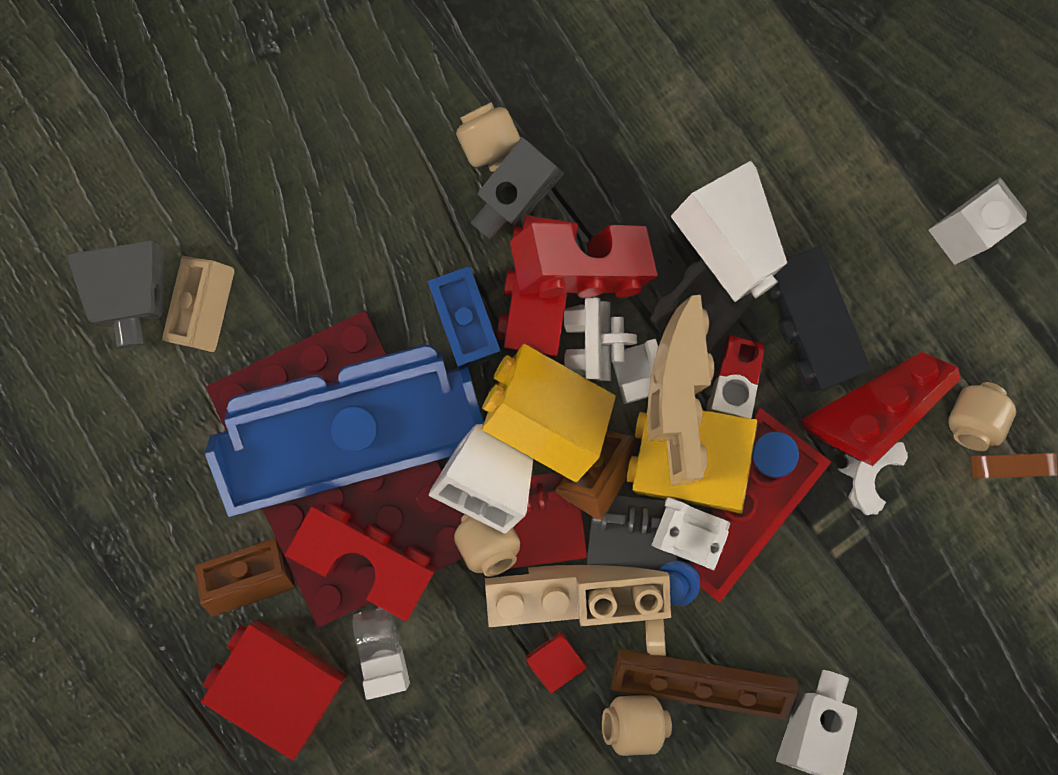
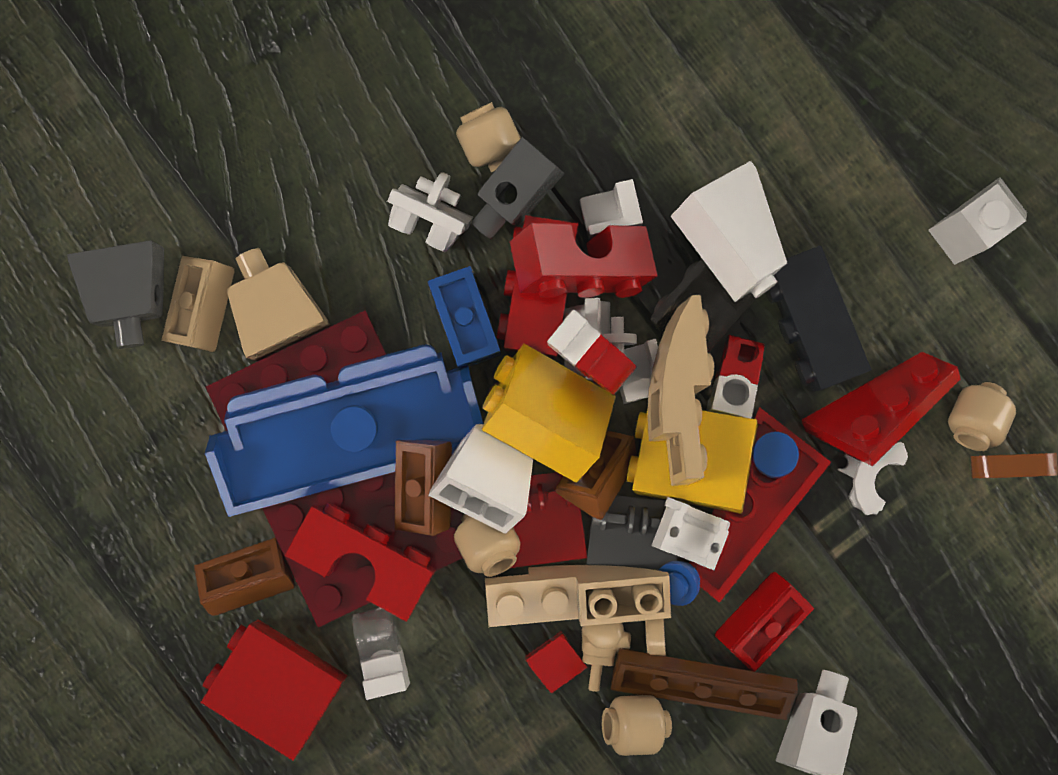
none -> tan torso [227,248,330,361]
none -> white hips [387,172,473,252]
none -> dark orange slope [395,440,452,536]
none -> leg [547,309,637,396]
none -> white panel [580,179,643,241]
none -> tan piece [582,623,631,692]
none -> red slope [715,572,814,672]

